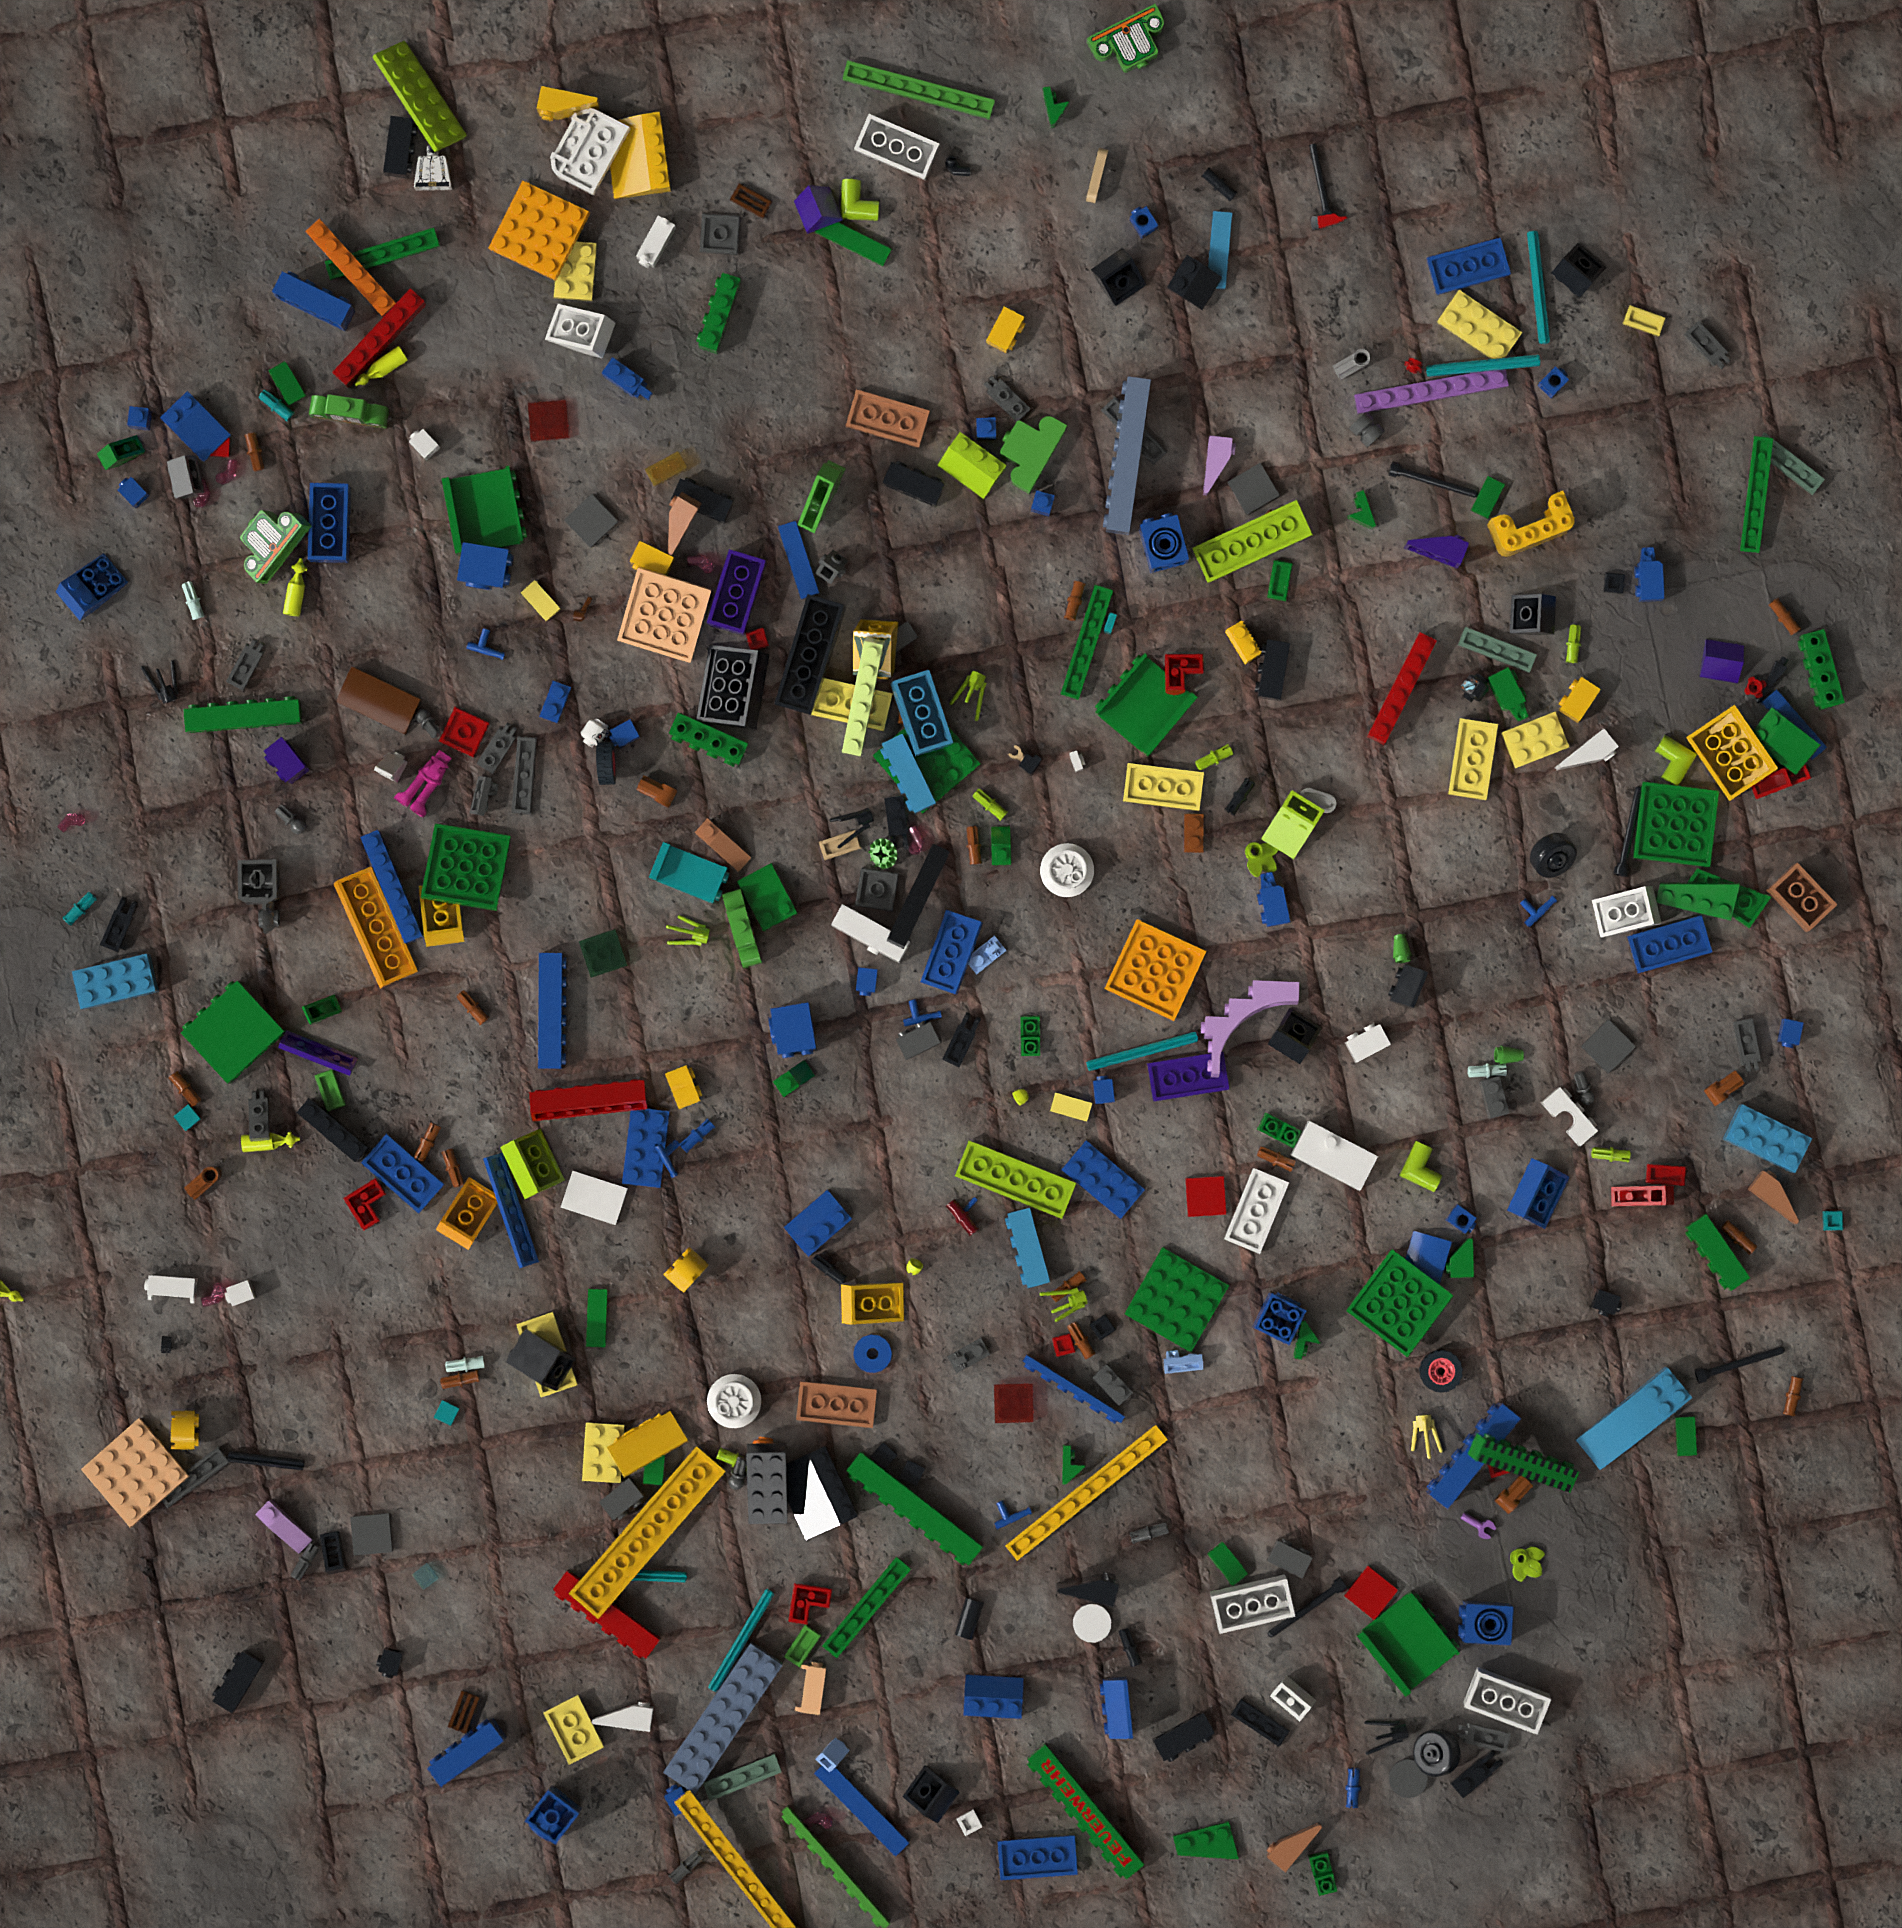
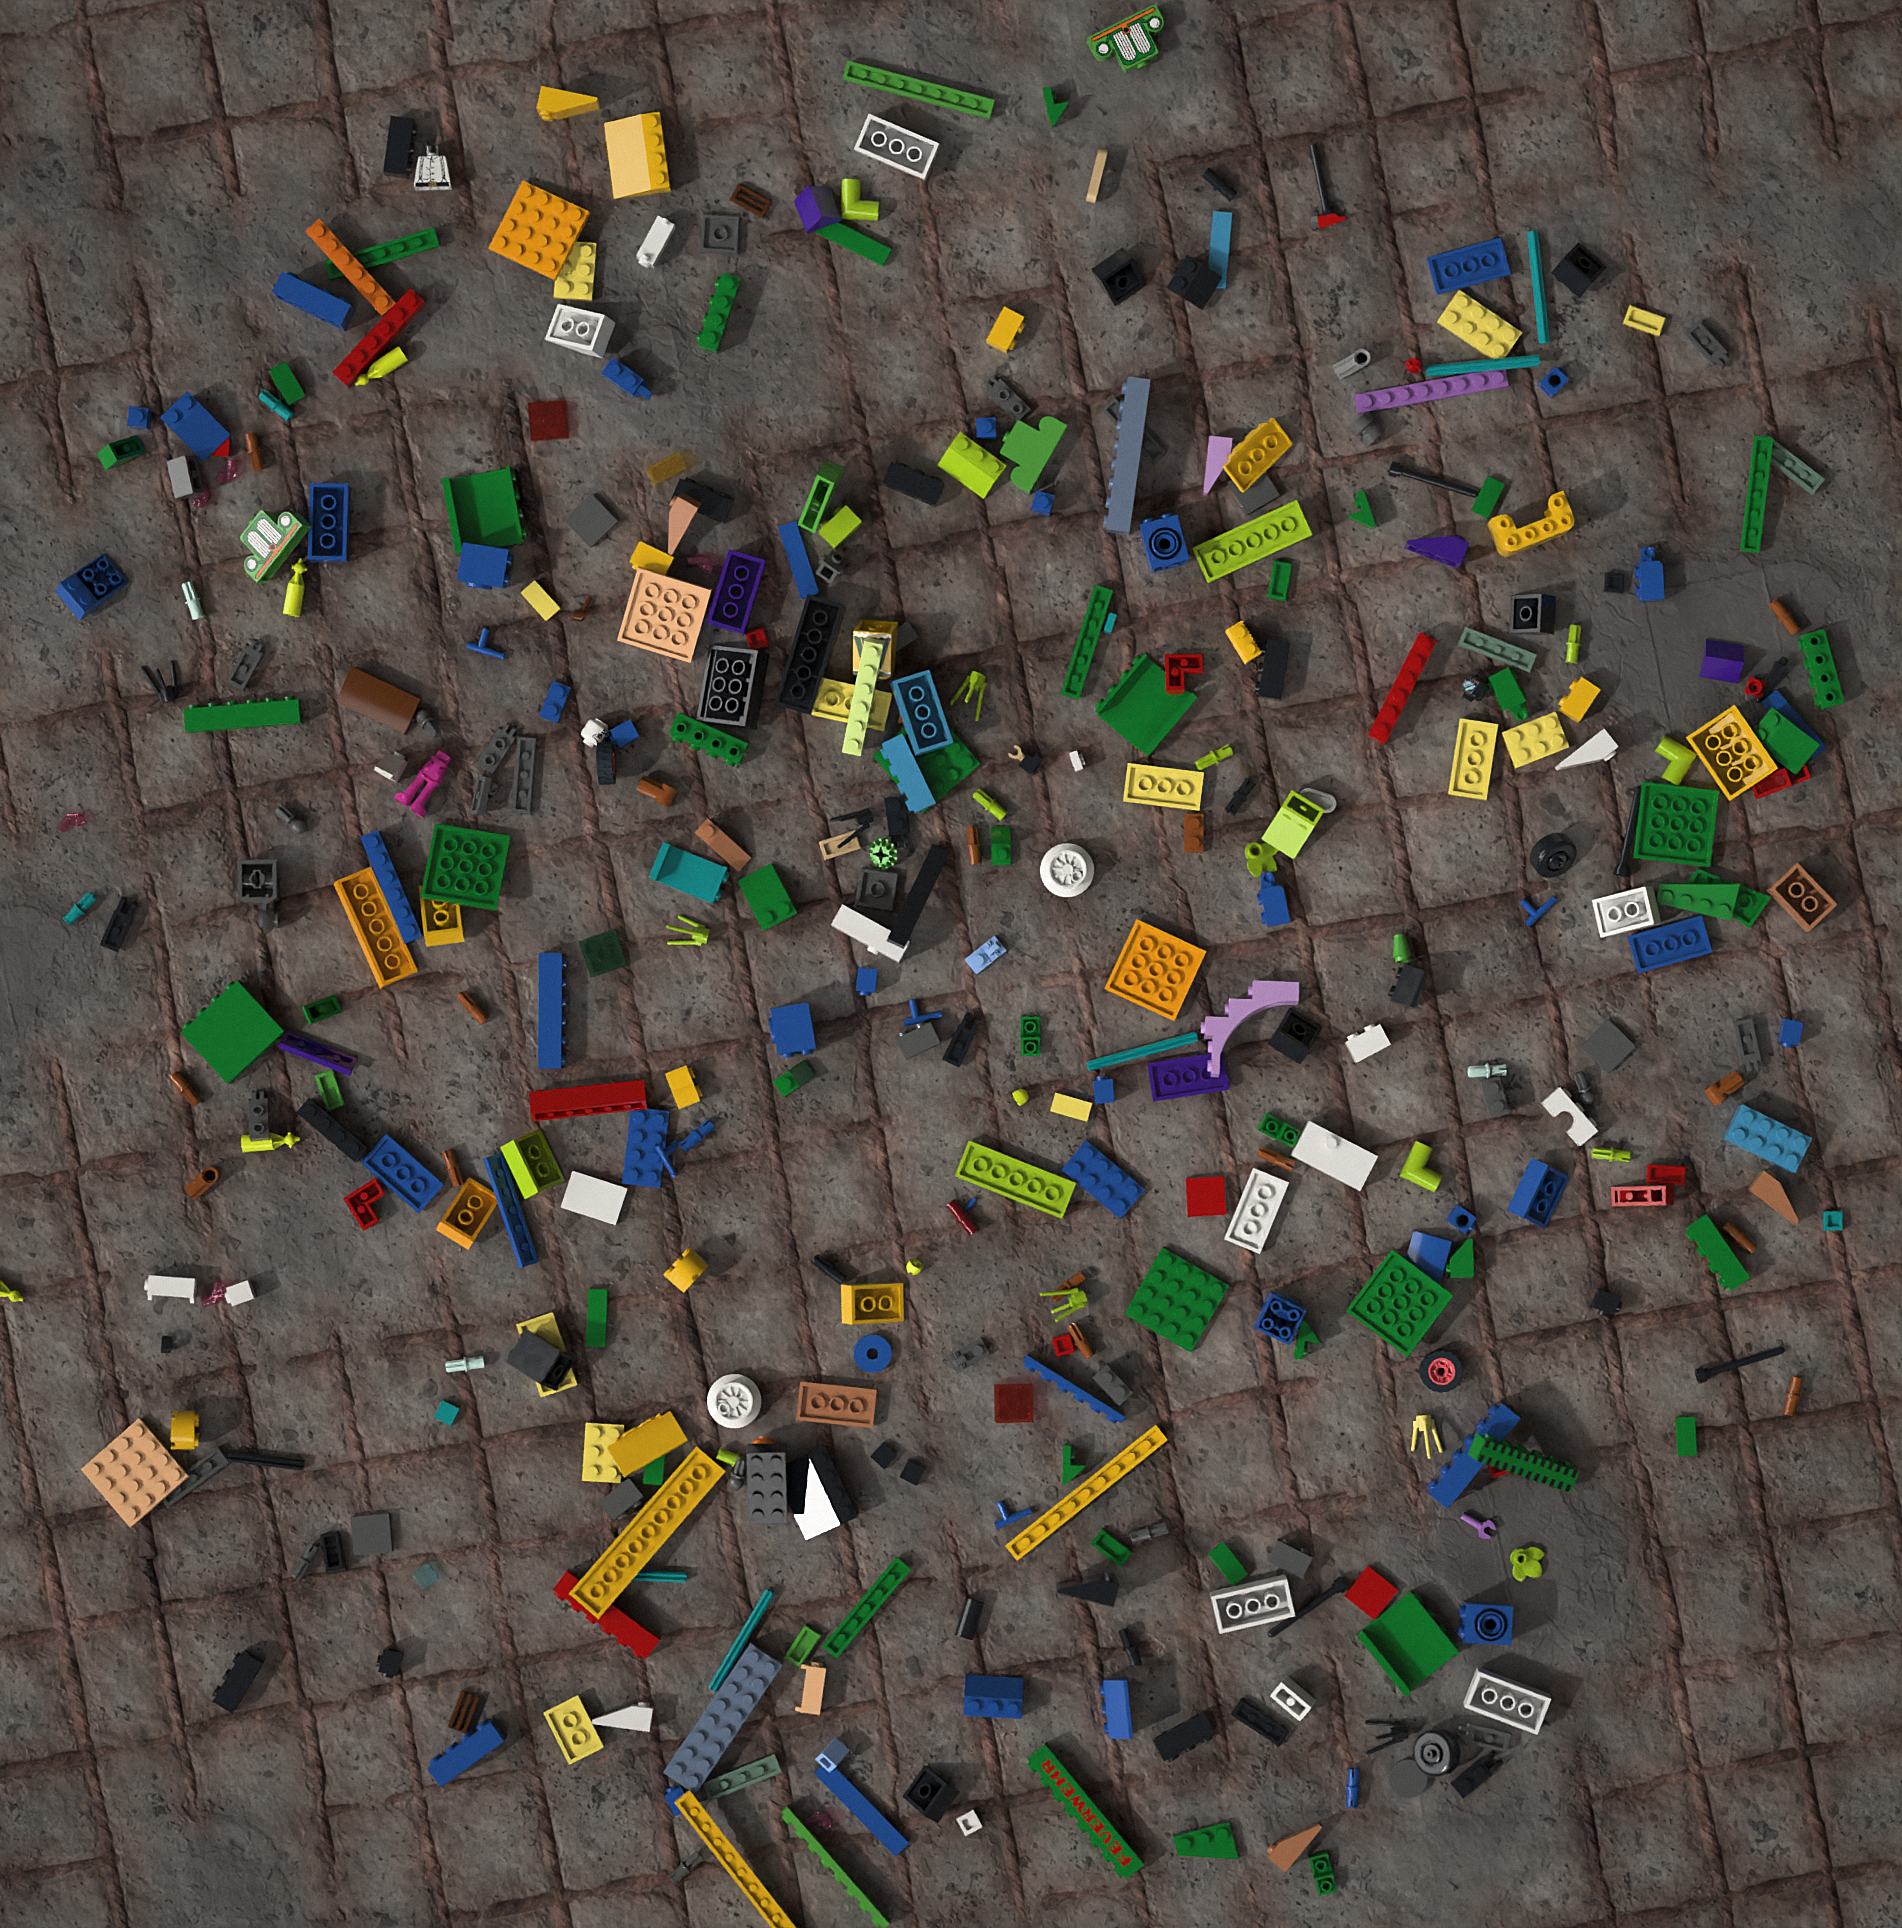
dark azure brick [72,954,159,1010] -> none
blue brick [117,477,150,509] -> none
teal tile [173,1104,201,1131] -> none
lavender slope [255,1499,313,1554] -> none
dark purple brick [264,737,310,784] -> none
bright green brick [309,394,389,429] -> none
lime plate [373,40,467,152] -> none
white brick [409,429,440,461] -> none
dark orange pin [413,1122,442,1162] -> none
red tile [439,707,490,758] -> none
dark orange axle [440,1370,480,1389] -> none
blue brick [525,1785,582,1845] -> none
white plate [550,108,631,195] -> none
bright green brick [722,889,762,969] -> none
blue slope [784,1190,852,1257] -> none
red brick [788,1583,832,1624] -> none
nougat plate [846,389,930,448] -> none
green brick [846,1452,983,1566] -> none
clear pink arm [909,825,925,855] -> none
blue plate [920,910,983,995] -> none
black arm [945,156,971,176] -> none
blue plate [997,1835,1078,1880] -> none
dark azure brick [1005,1208,1050,1288] -> none
dark orange pin [1064,581,1086,621] -> none
white tile [1073,1604,1111,1643] -> none
black tile [1089,1314,1116,1340] -> none
blue brick [1129,206,1158,239] -> none
light blue hinge [1164,1350,1203,1374] -> none
bright green cone [1494,1045,1524,1065] -> none
dark orange piece [1494,1476,1533,1514] -> none
dark azure slope [1576,1367,1692,1470] -> none
none -> lime brick [818,505,862,550]
none -> green tile [1090,1529,1133,1567]
none -> yellow piece [1222,418,1293,492]

